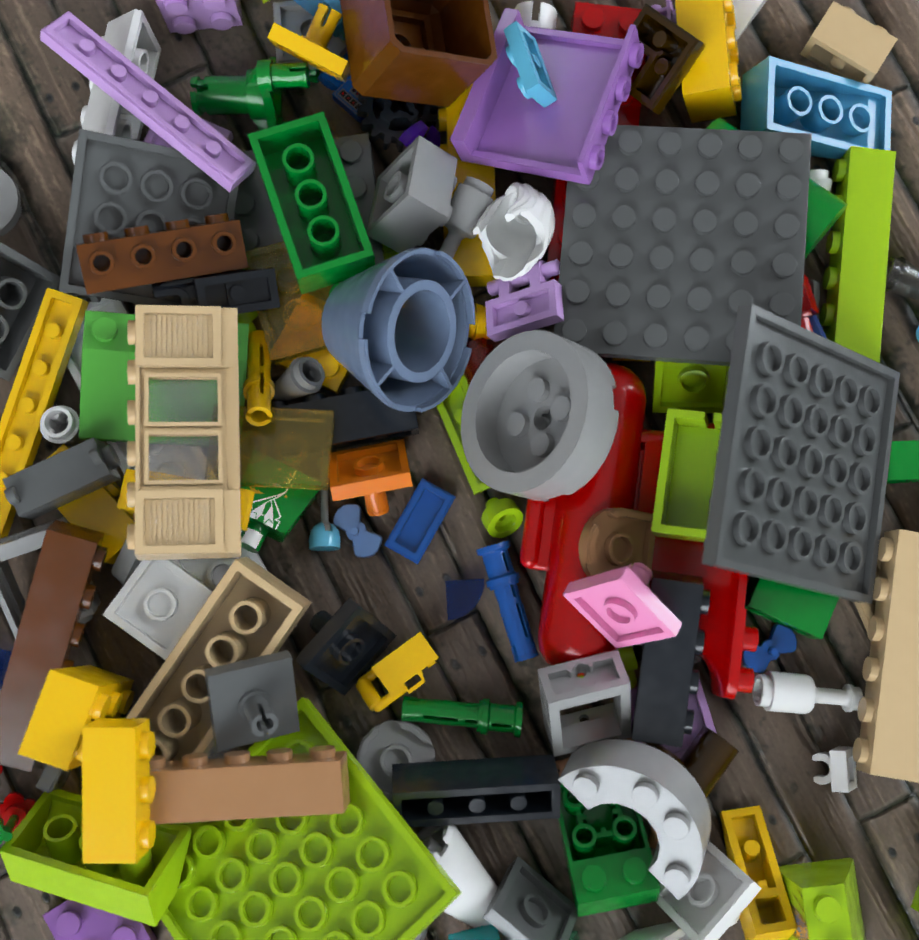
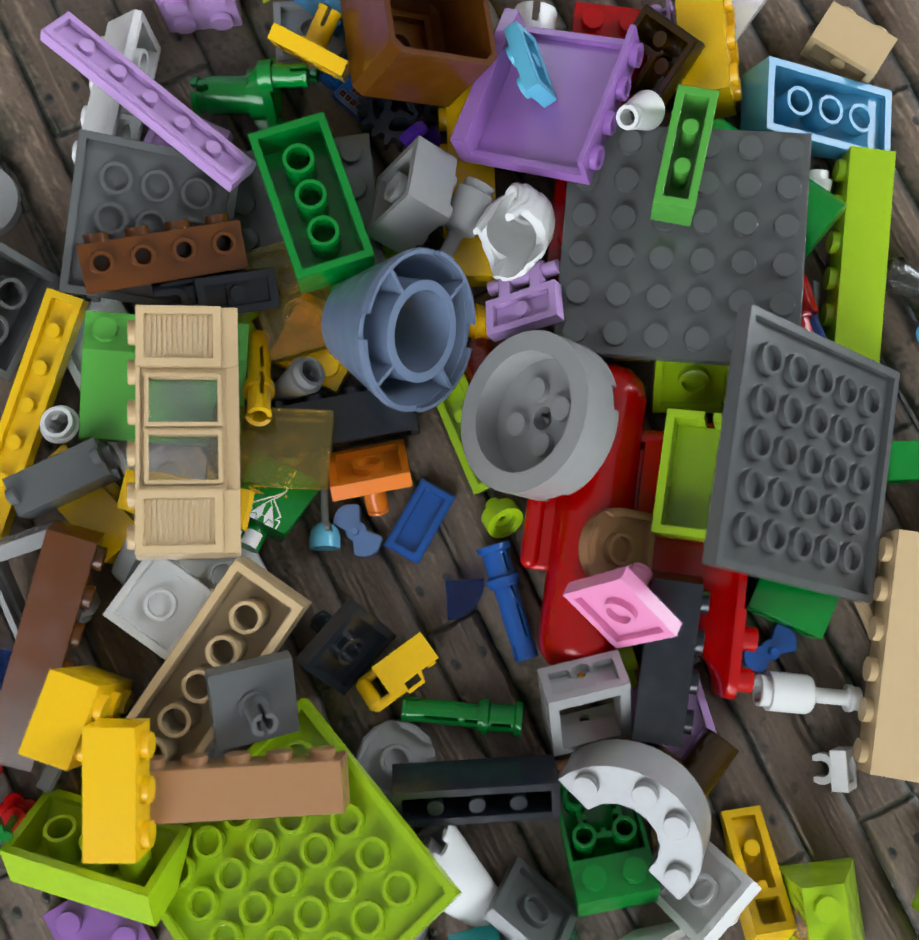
none -> white cone [616,90,665,131]
none -> bright green brick [650,84,719,226]

